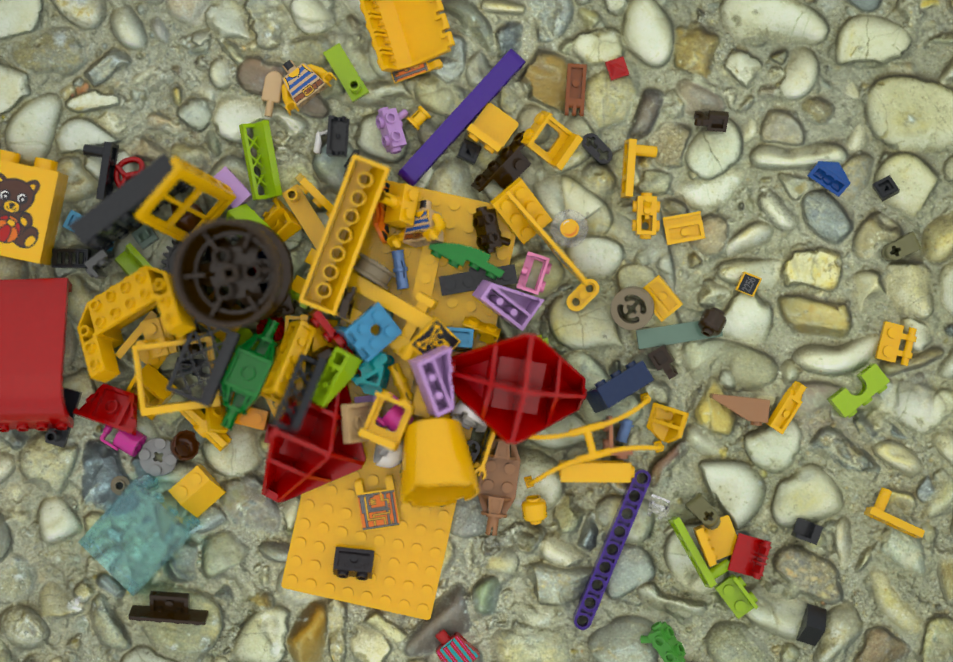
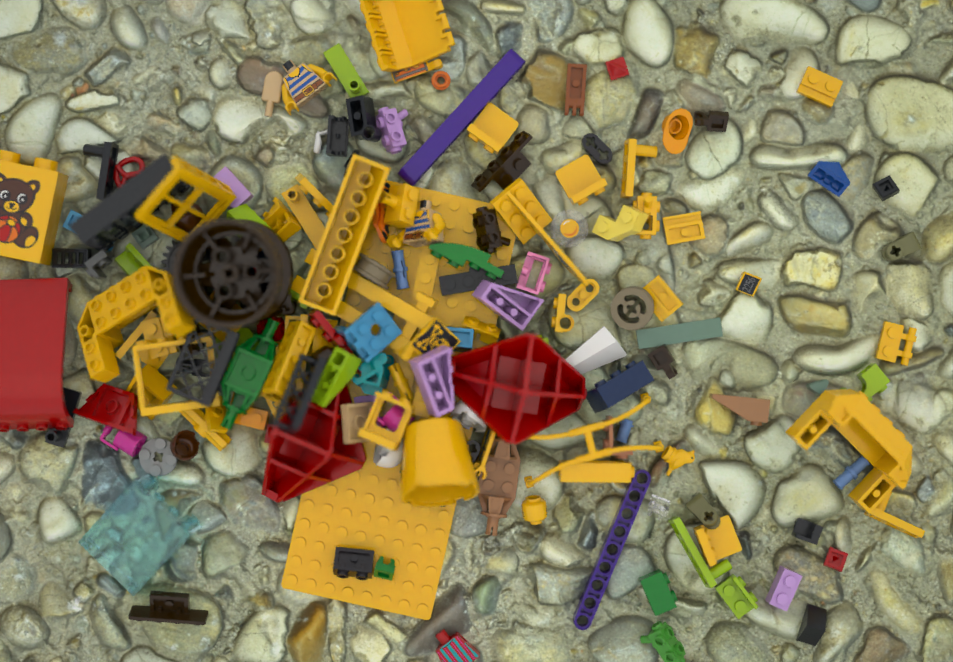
dark tan plate [111,476,130,495] -> none
yellow slope [168,464,226,518] -> none
lime fence [239,120,283,201] -> none
dark brown plate [337,286,357,319] -> none
flag [354,474,400,531] -> none
yellow bush [406,105,431,131] -> none
black tile [456,139,482,165] -> none
yellow window [521,110,583,171] -> none
yellow slope [646,402,689,443] -> none
dark brown head [698,307,727,337] -> none
red hinge [727,533,772,580] -> none
yellow hinge [766,381,807,435] -> none
none -> black hinge [346,95,382,142]
none -> green tile [374,556,395,581]
none -> orange plate [431,71,451,90]
none -> yellow plate [551,294,574,333]
none -> yellow bracket [555,155,608,206]
none -> white wedge [565,326,627,374]
none -> light yellow brick [592,205,649,242]
none -> green piece [639,569,678,616]
none -> yellow animal [661,445,695,476]
none -> light orange piece [662,108,693,154]
none -> lavender piece [765,565,802,611]
none -> yellow wedge [785,389,912,514]
none -> yellow plate [796,66,844,108]
none -> sand green slope [806,379,829,396]
none -> red tile [823,547,848,572]
none -> medium blue pin [833,456,870,490]

